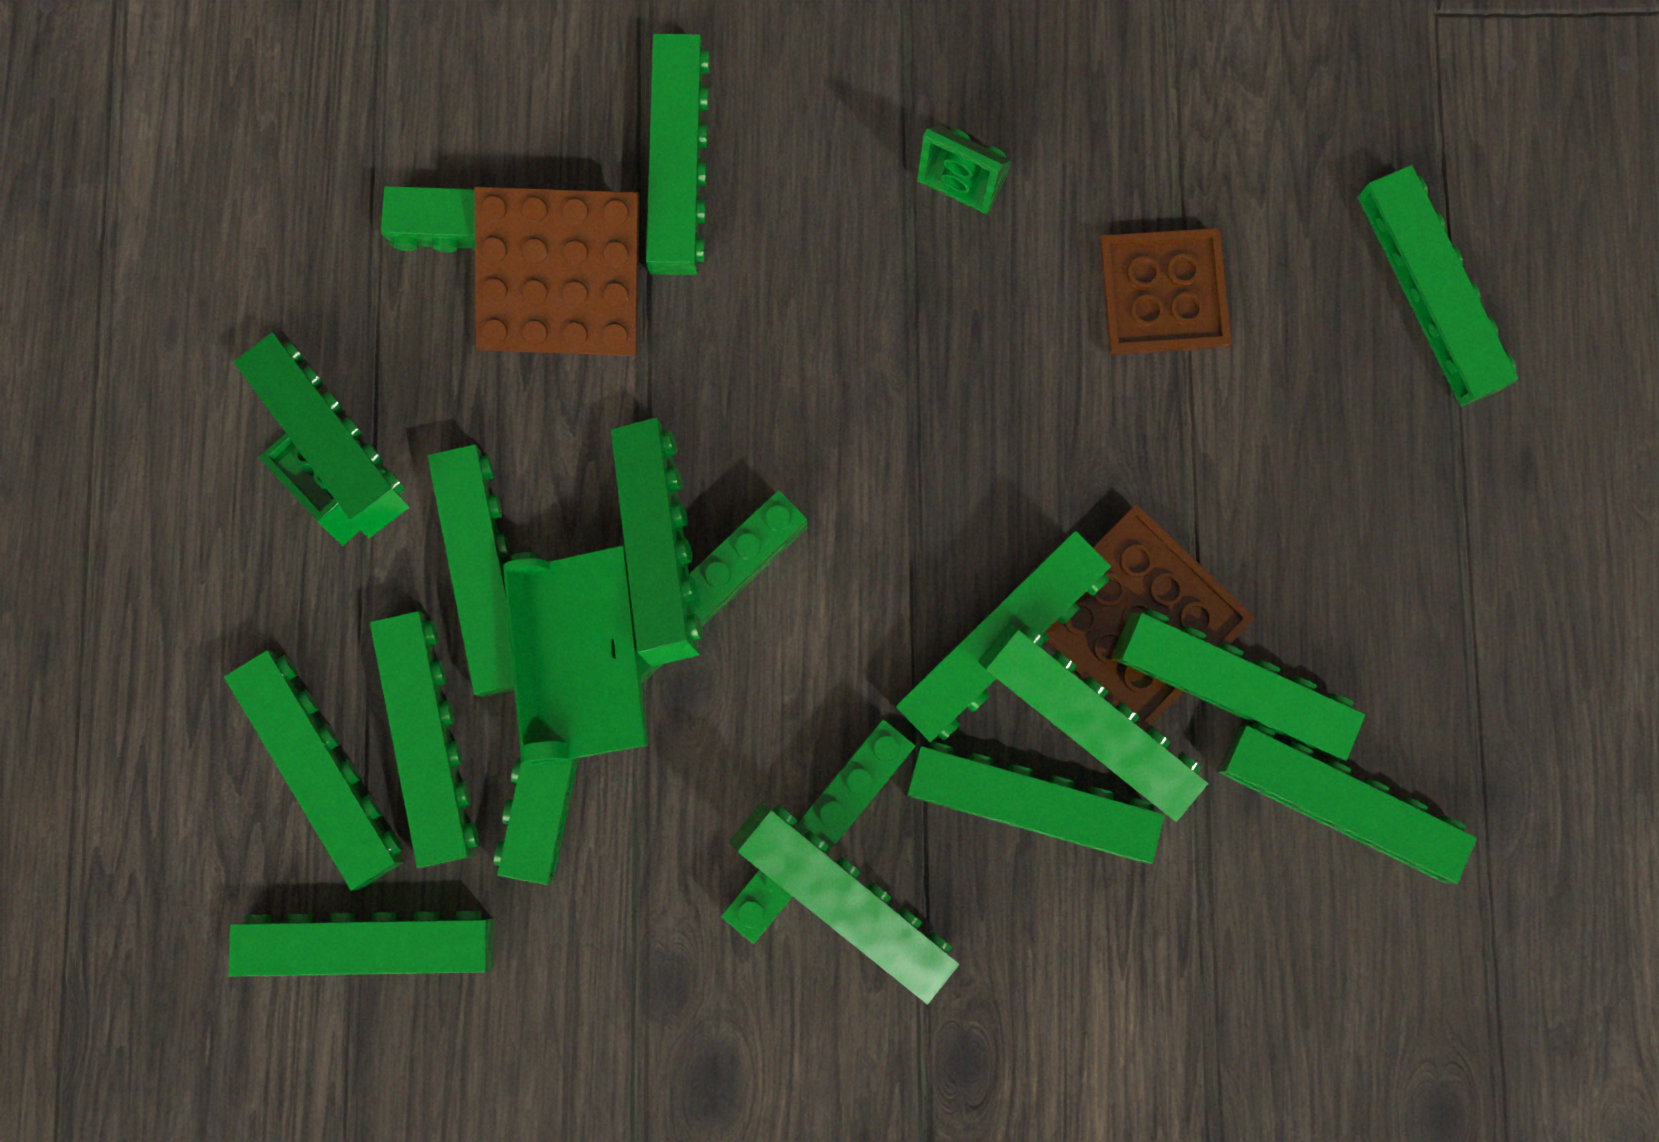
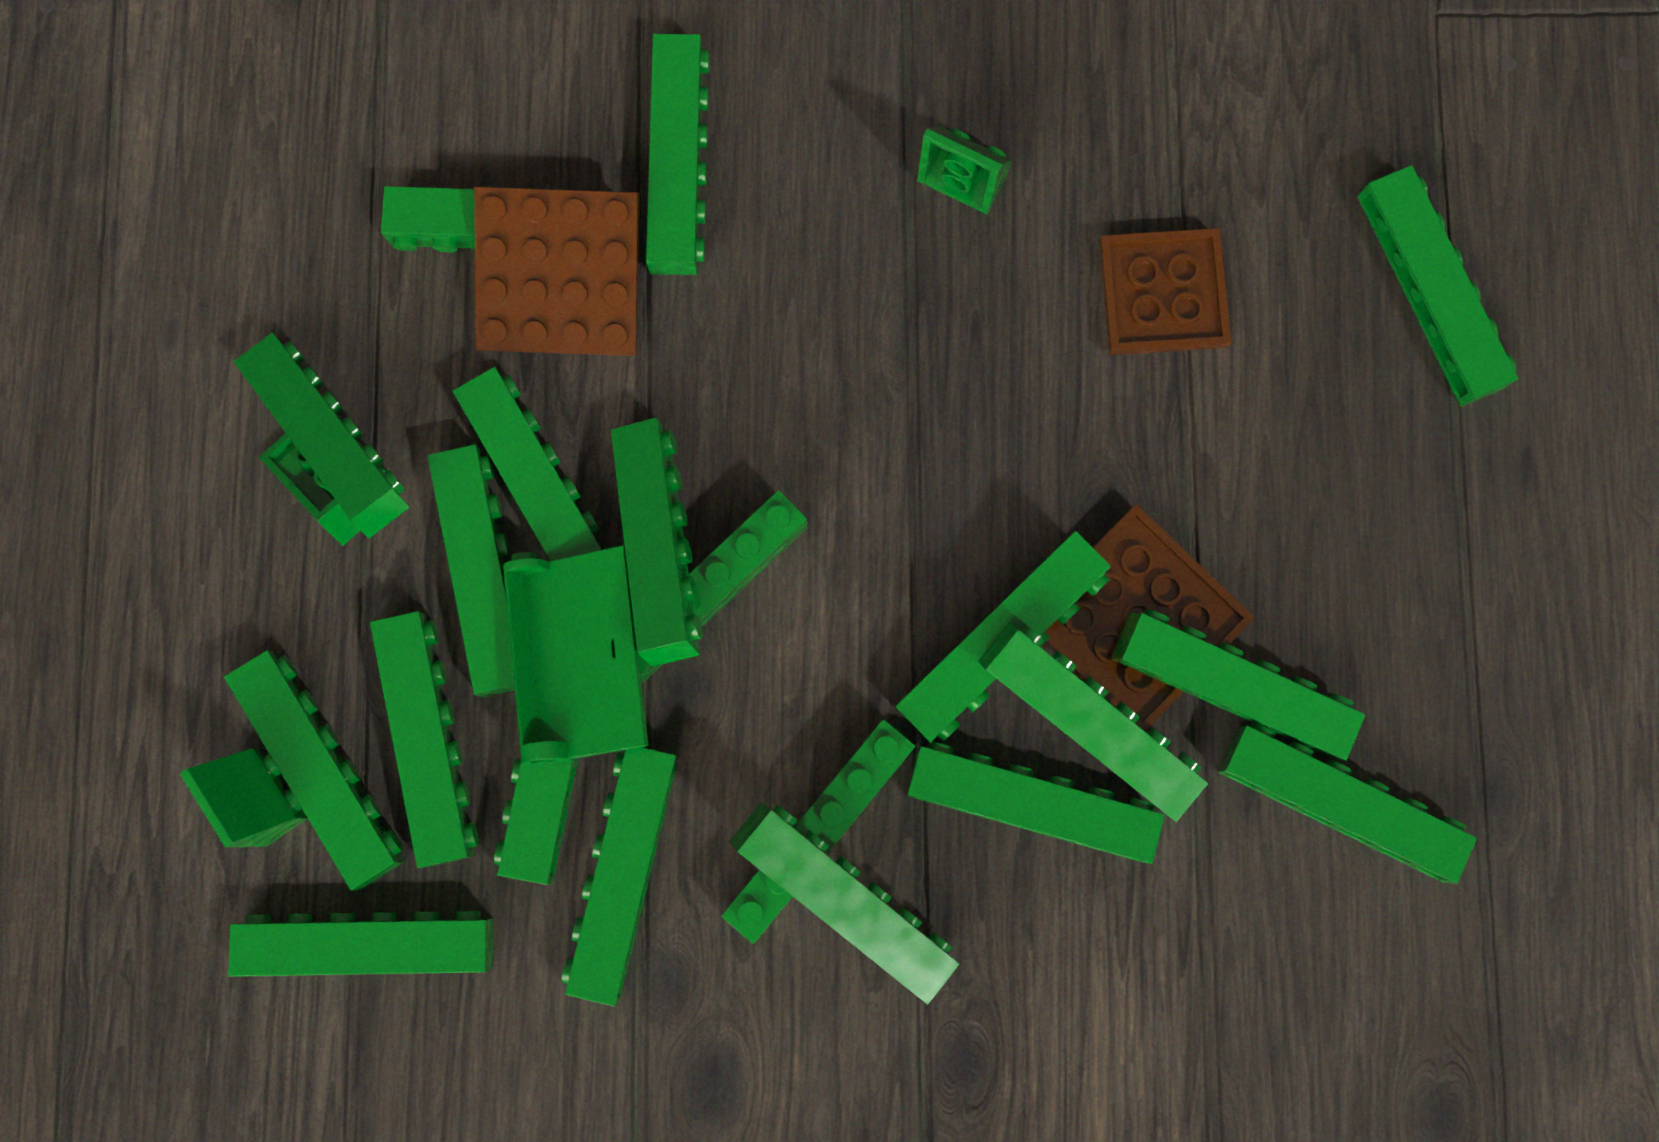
none -> green slope [179,748,308,847]
none -> green brick [452,367,611,561]
none -> green brick [561,747,679,1007]

